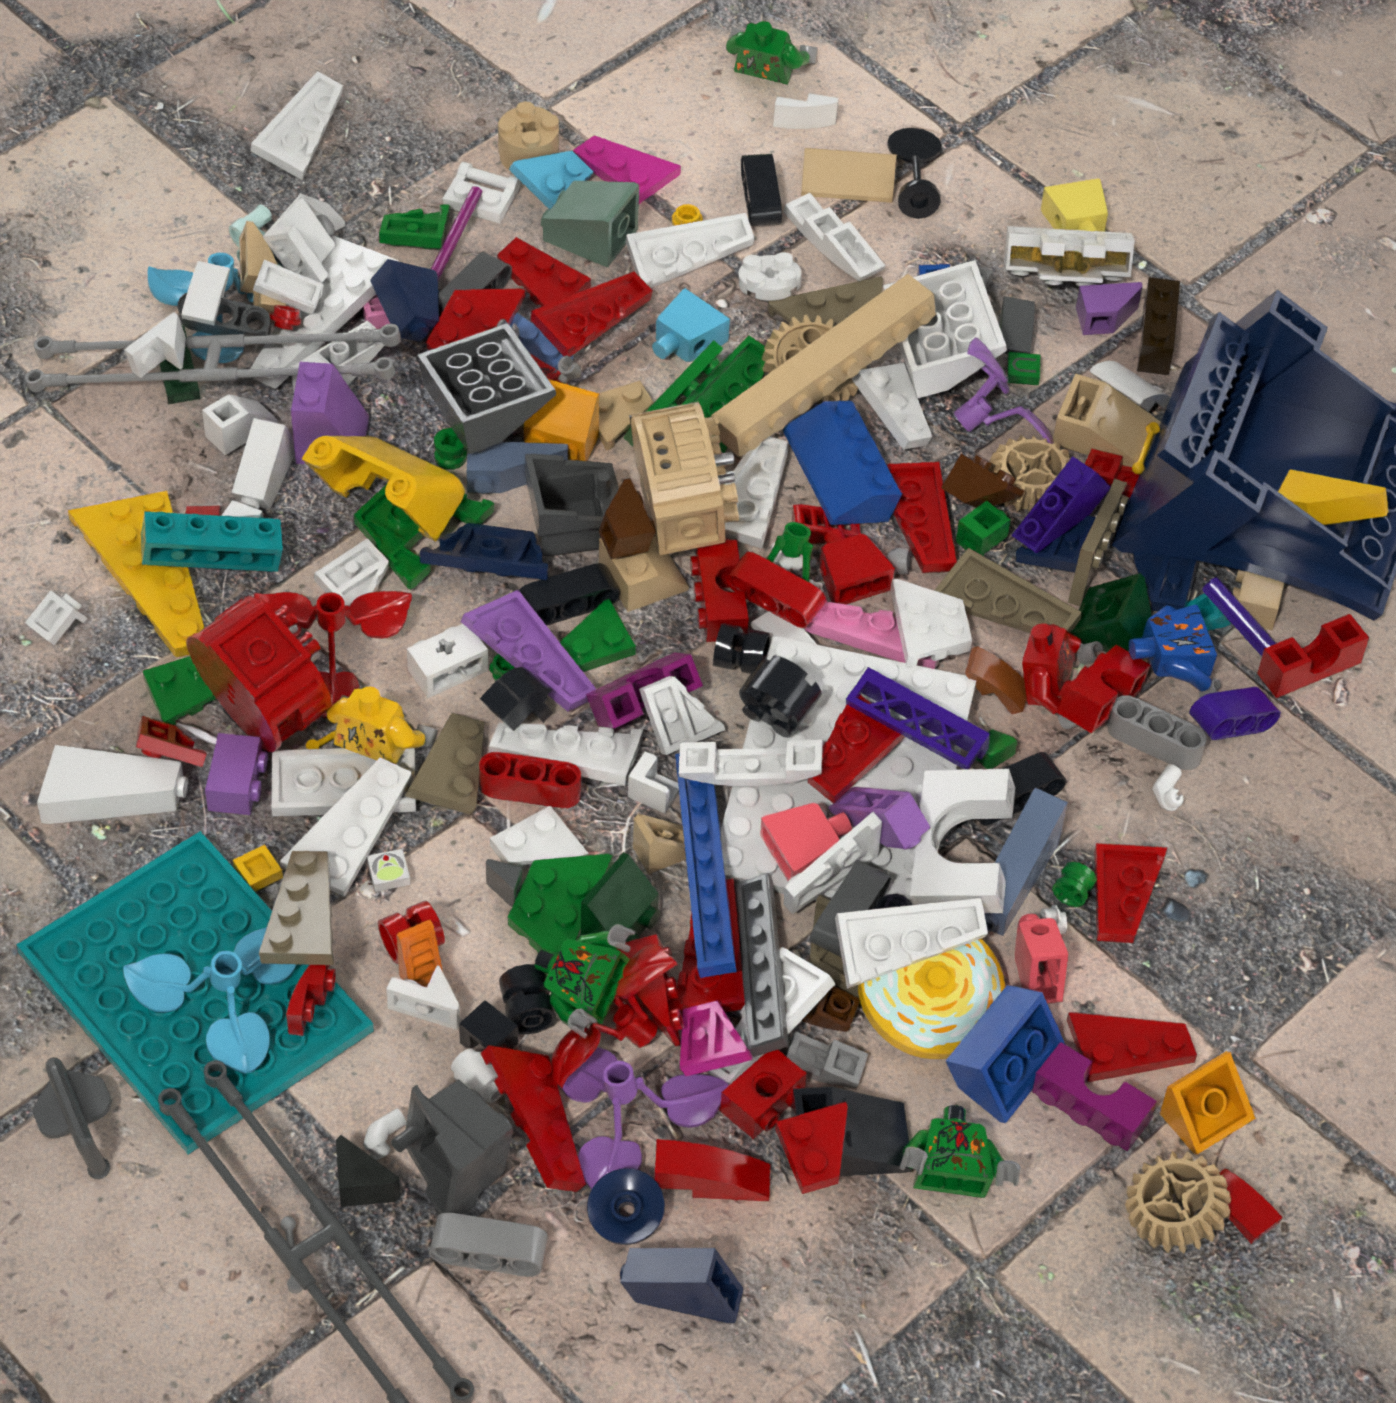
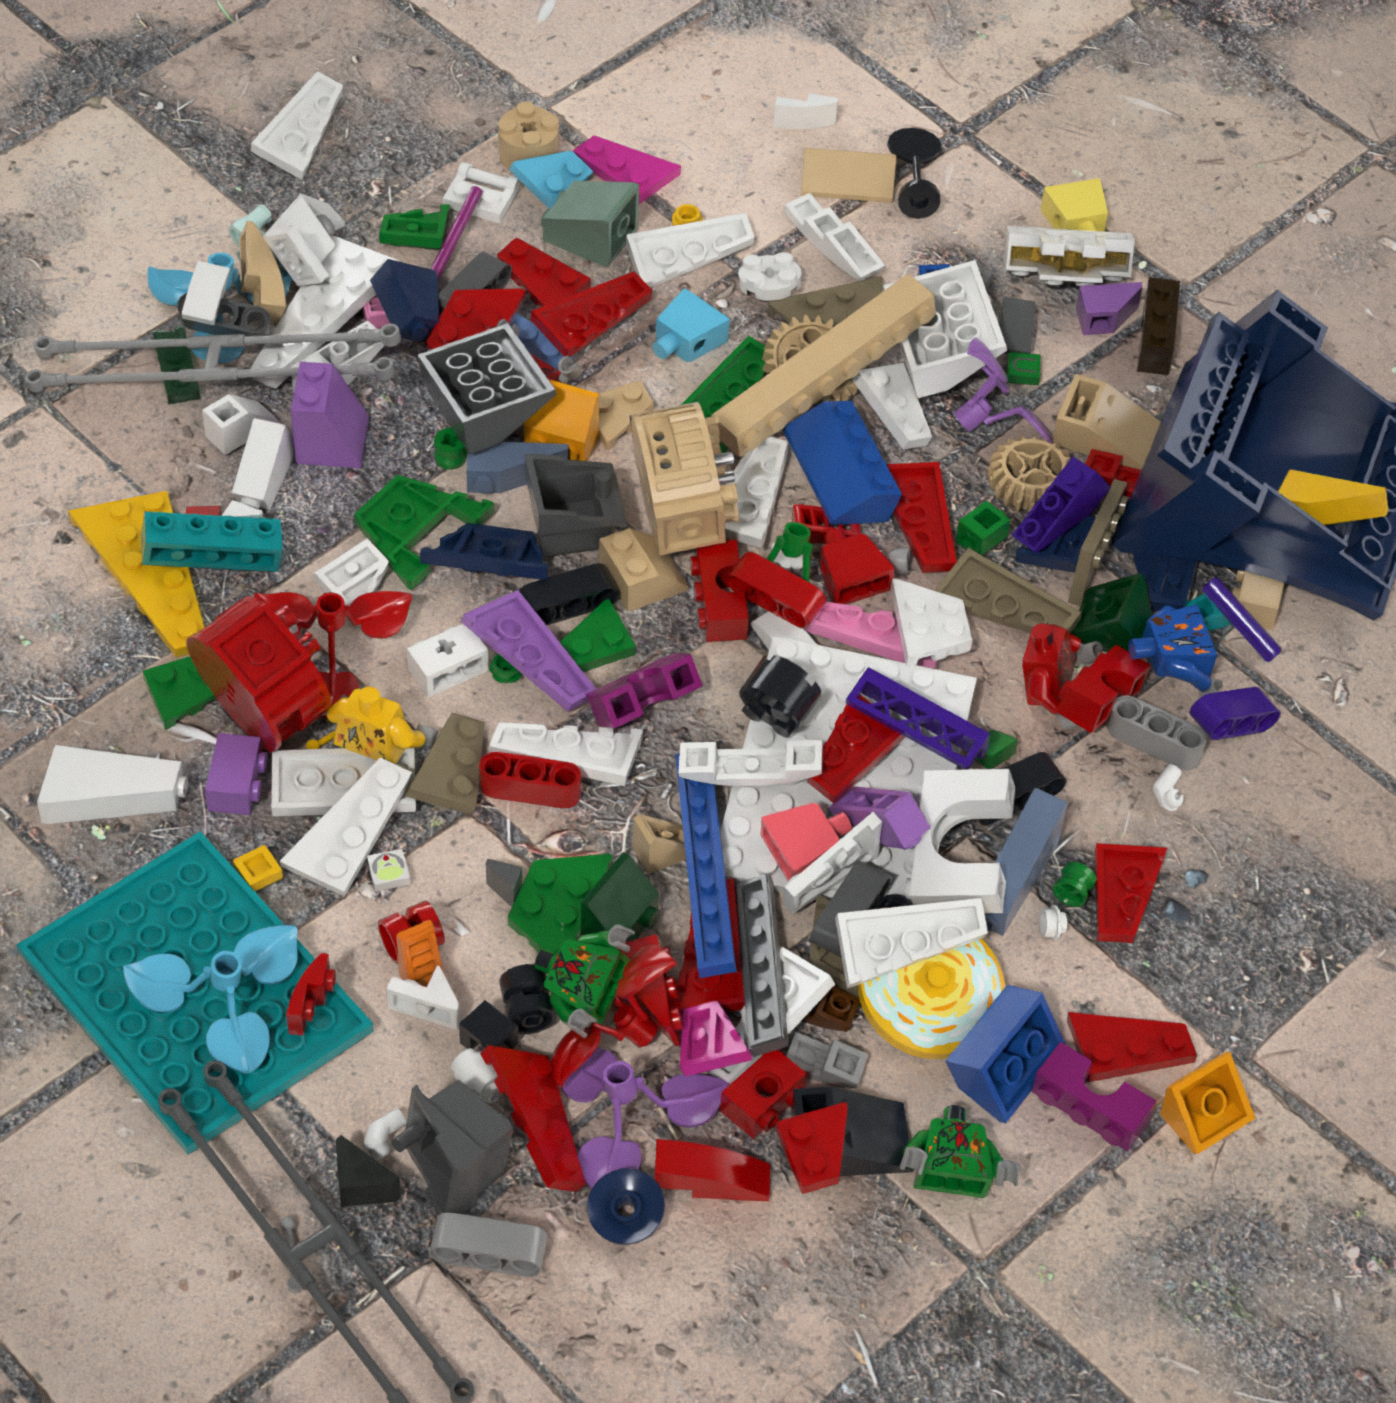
white bracket [25,590,87,645] -> none
dark grey piece [33,1057,112,1179] -> none
white slope [124,312,186,378] -> none
red wing [136,716,207,767] -> none
white tile [253,260,324,314] -> none
wing [259,851,334,965] -> none
red plate [269,305,302,330] -> none
yellow windscreen [302,436,465,542] -> none
black brick [479,667,553,731] -> none
white wing [490,806,588,869] -> none
reddish brown slope [599,478,656,559] -> none
dark blue slope [620,1248,744,1323] -> none
green wing [623,340,723,447] -> none
white panel [628,751,679,814] -> none
white wing [639,676,725,755] -> none
black wheel [713,623,770,674] -> none
green torso [726,21,818,85] -> none
black beam [741,154,782,226] -> none
reddish brown slope [941,454,1025,508] -> none
dark orange slope [965,646,1027,714] -> none
coral torso [1015,914,1068,1003] -> none
white slope [1090,361,1171,412] -> none
tan gear [1125,1151,1231,1254] -> none
yellow hinge [1132,422,1160,475] -> none
red slope [1219,1168,1283,1244] -> none
red arch [1257,614,1369,698] -> none

